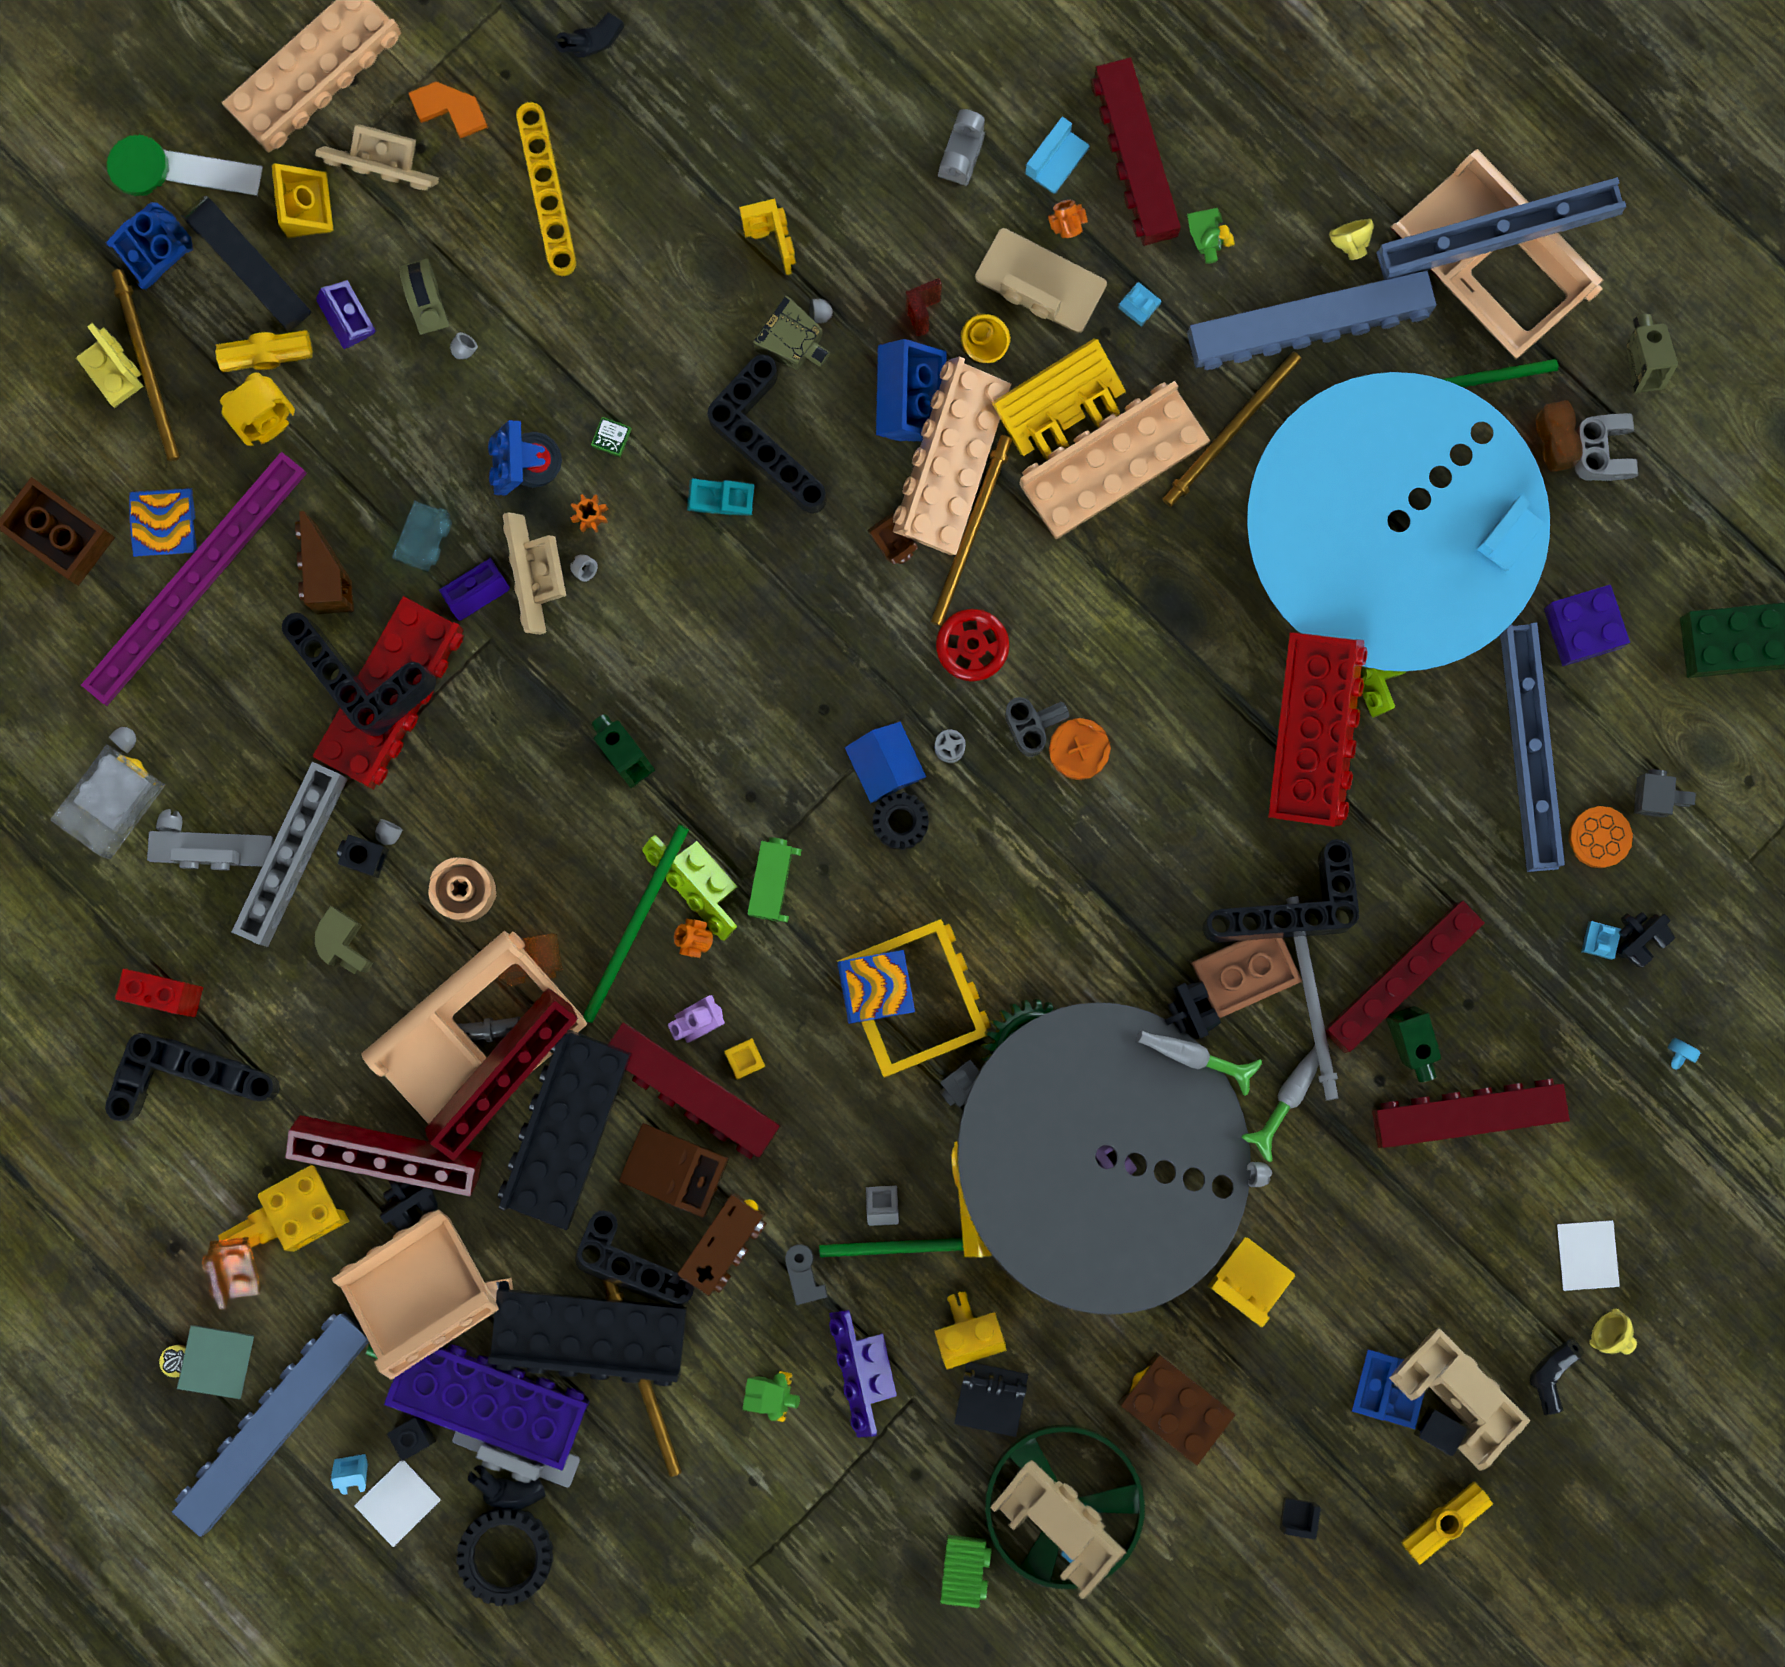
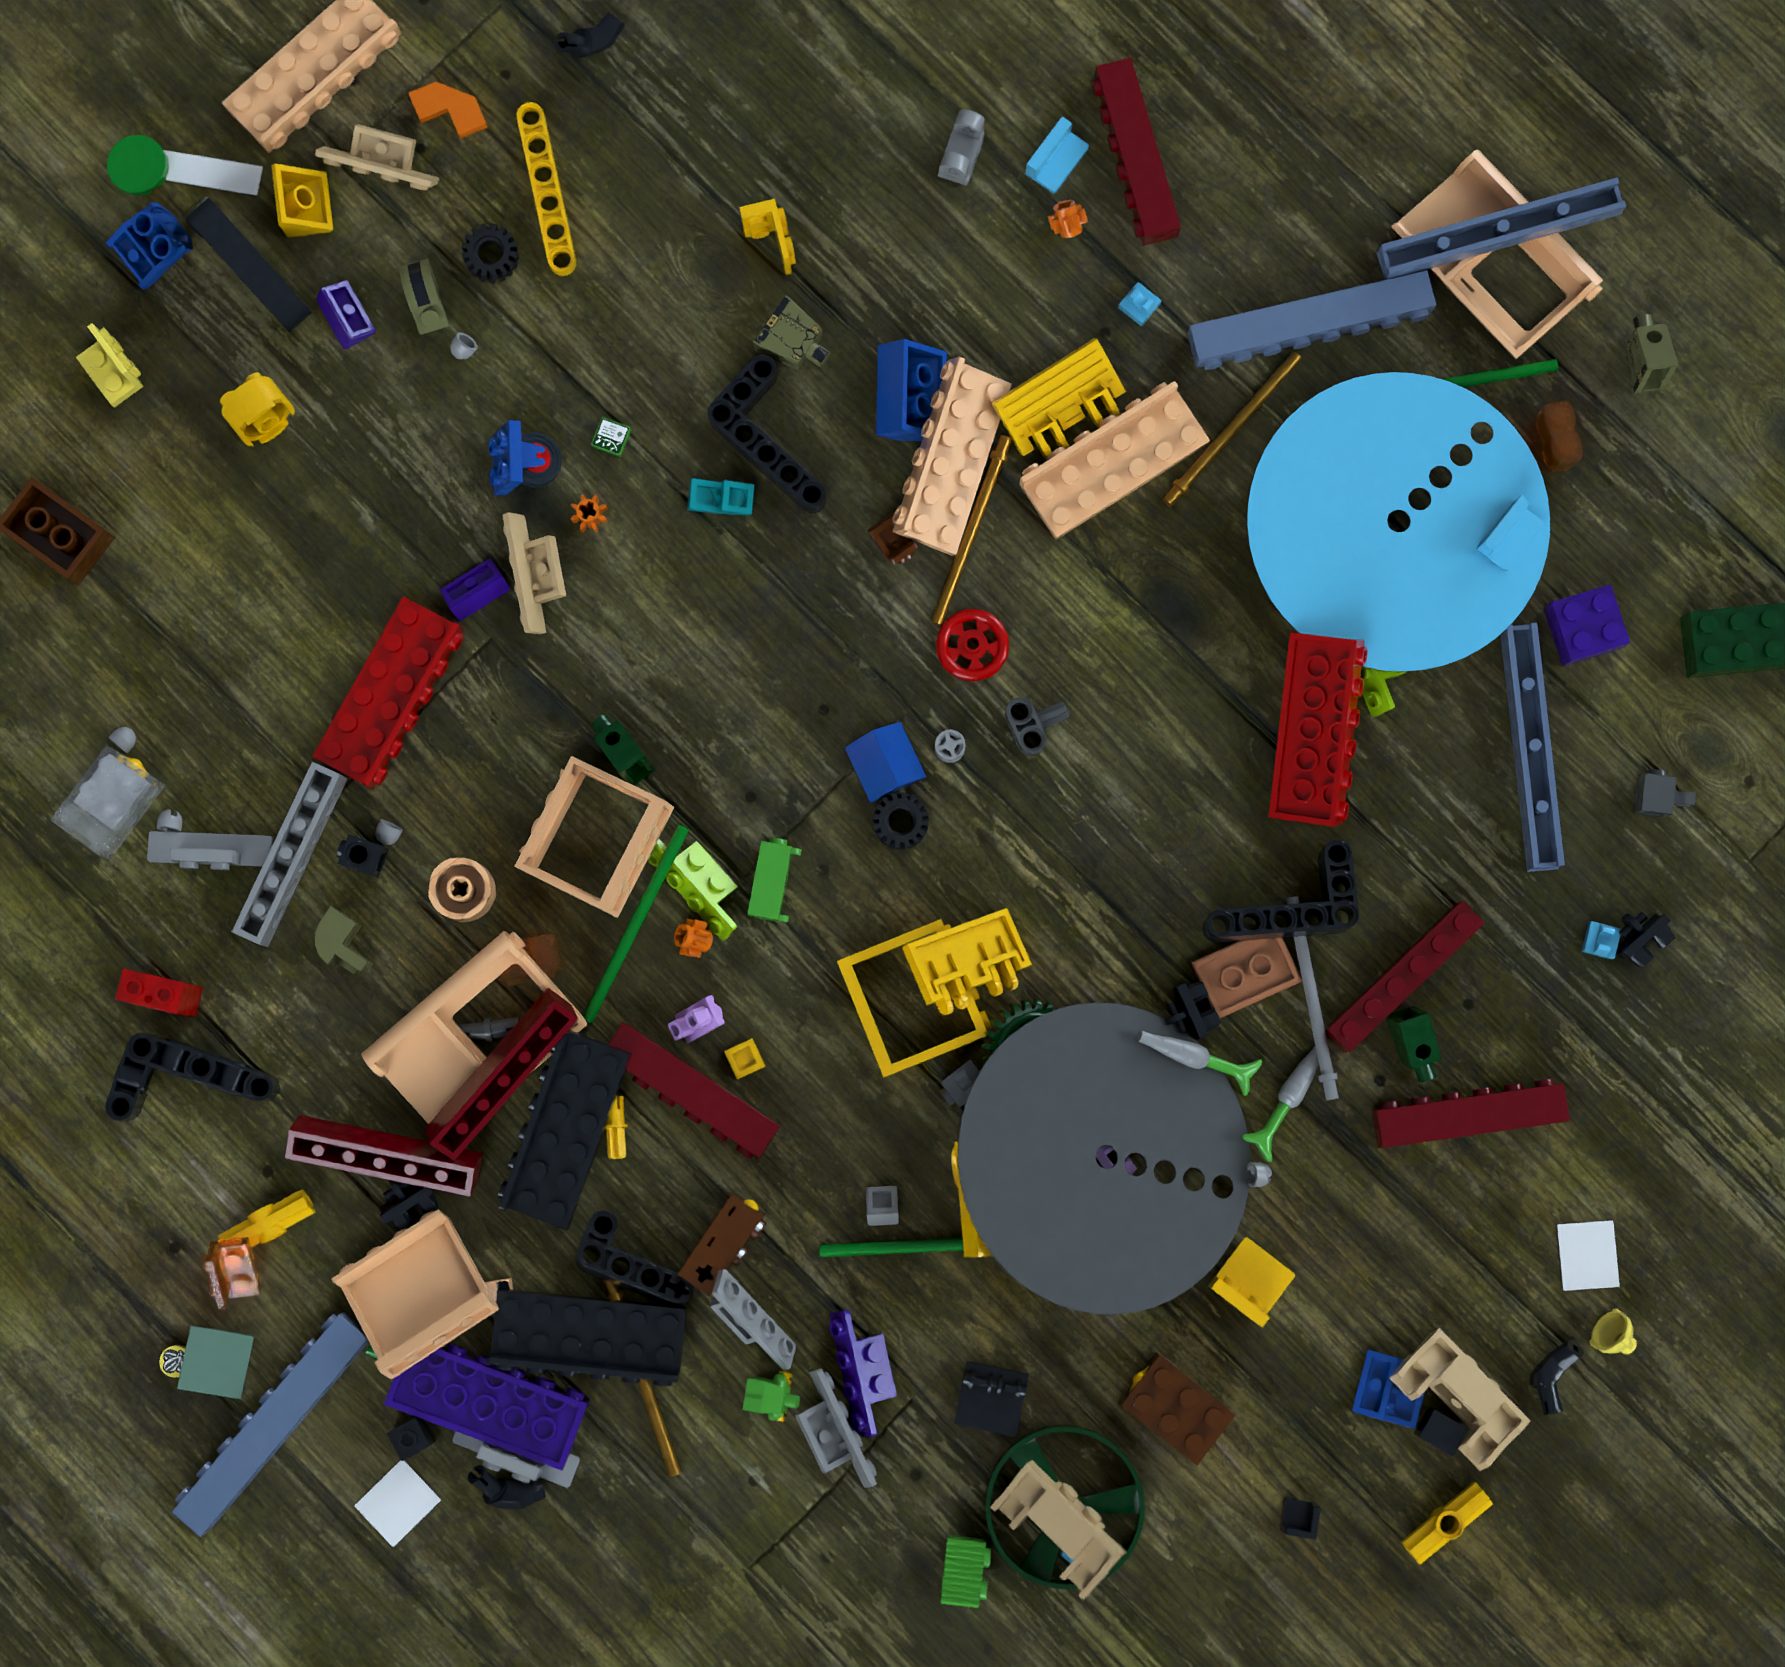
magenta plate [81,452,307,706] -> none
pearl gold bar [112,269,180,461] -> none
slope [129,488,197,556] -> none
yellow piece [215,330,313,372] -> none
yellow bracket [258,1165,350,1252] -> none
black beam [282,612,436,737] -> none
reddish brown slope [295,511,354,614] -> none
medium azure tile [331,1454,368,1495] -> none
clear light blue bracket [392,501,452,572] -> none
black tyre [456,1508,553,1606] -> none
light grey hinge [570,554,598,582] -> none
reddish brown slope [619,1123,730,1218] -> none
dark grey leg [785,1244,828,1305] -> none
light grey hinge [809,299,833,324] -> none
slope [837,950,915,1024] -> none
clear red panel [906,278,942,337] -> none
yellow brick [935,1292,1007,1370] -> none
yellow piece [960,314,1010,363] -> none
tan bracket [975,228,1107,333] -> none
orange tile [1049,718,1111,780] -> none
bright green piece [1187,208,1235,263] -> none
light yellow piece [1329,219,1374,260] -> none
orange tile [1569,806,1633,868] -> none
light grey piece [1572,413,1638,481] -> none
medium azure tile [1667,1038,1701,1070] -> none
none -> black tyre [461,223,519,284]
none -> light nougat window [514,756,674,918]
none -> yellow axle [605,1096,628,1159]
none -> light grey bracket [710,1269,796,1370]
none -> light grey bracket [795,1368,877,1488]
none -> yellow hinge [902,908,1032,1016]

